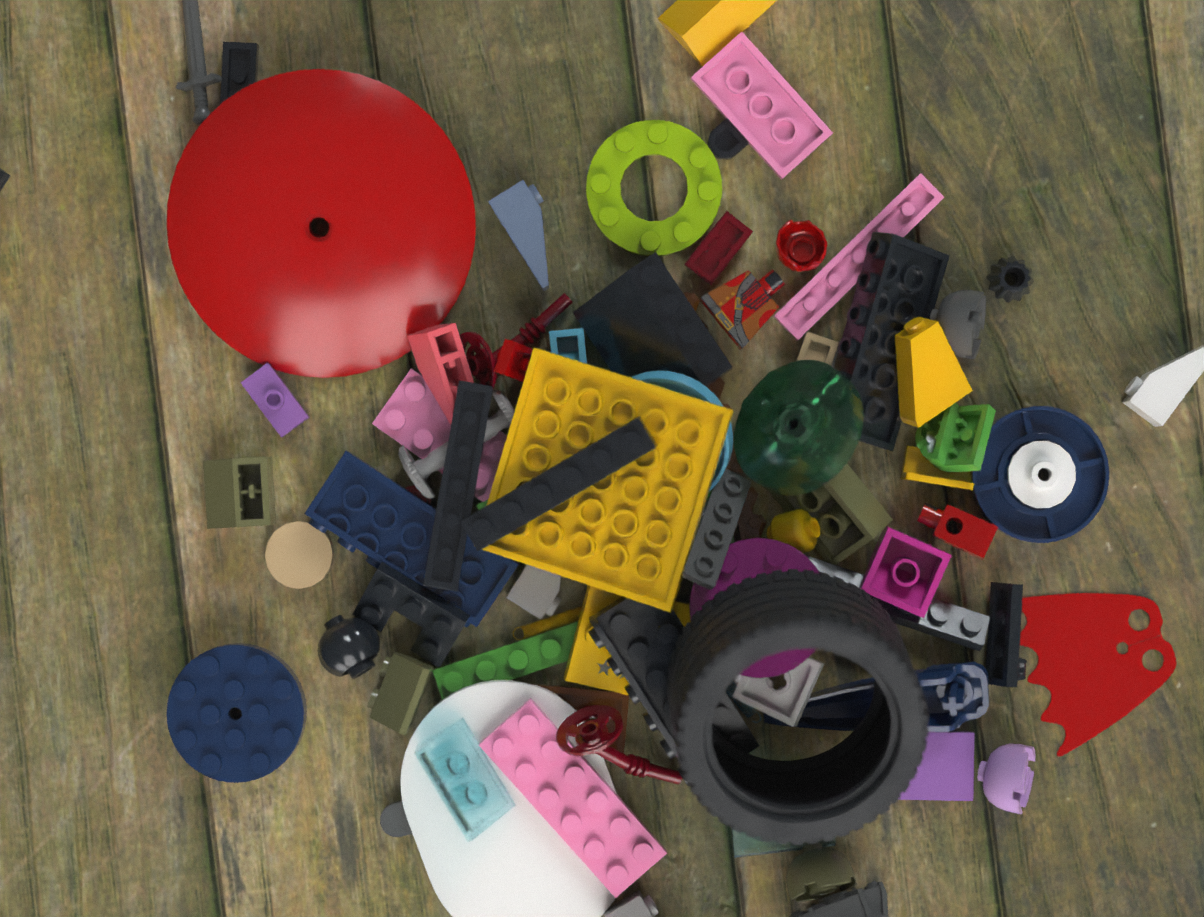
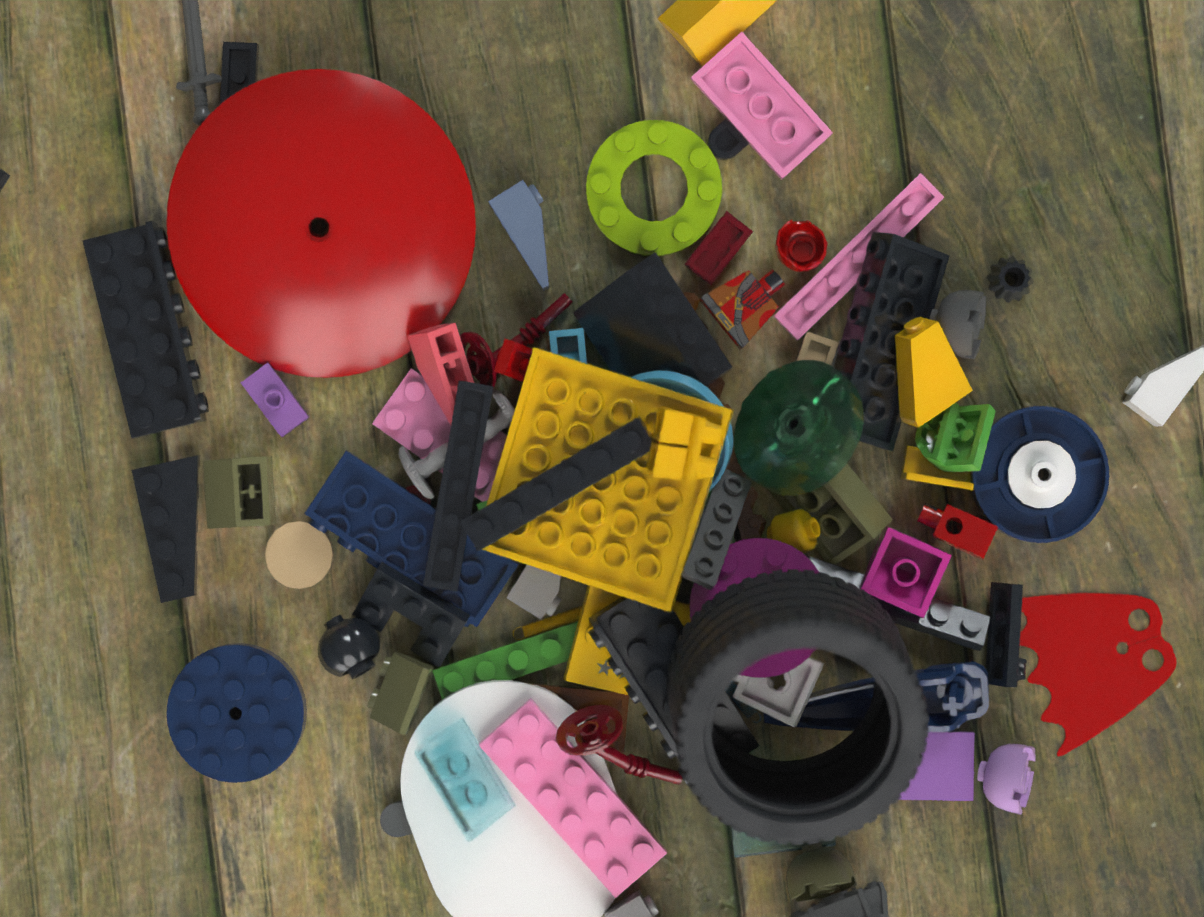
none -> black bracket [82,220,209,439]
none -> black wing [131,455,200,603]
none -> yellow hips [646,406,722,482]

